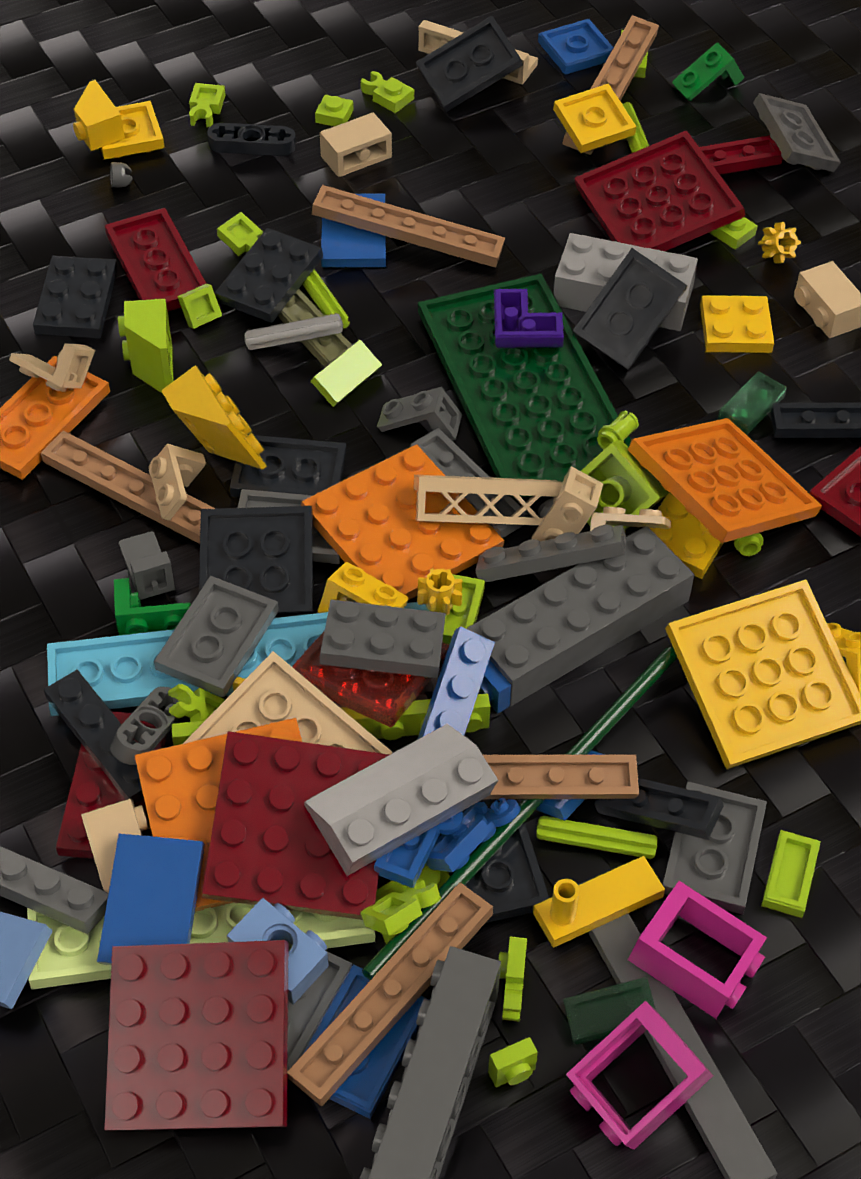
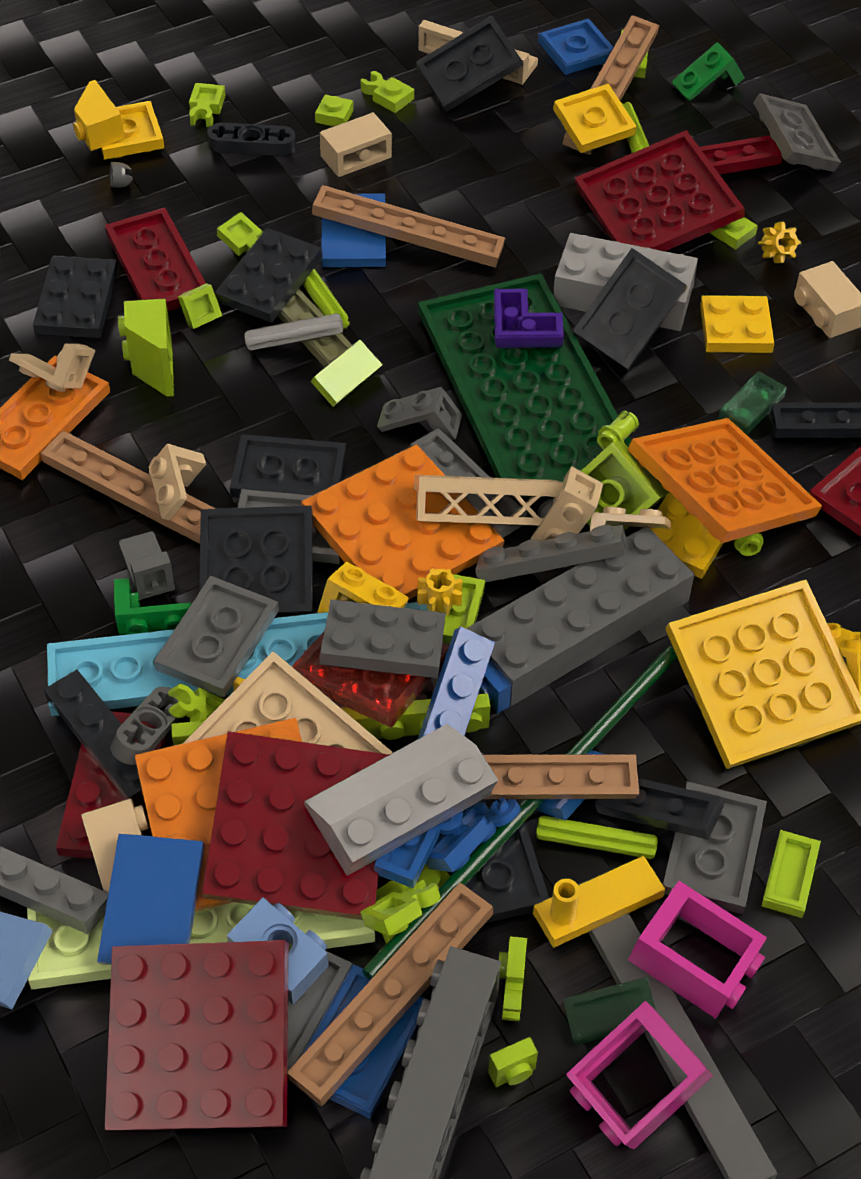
yellow slope [161,365,267,470] -> none

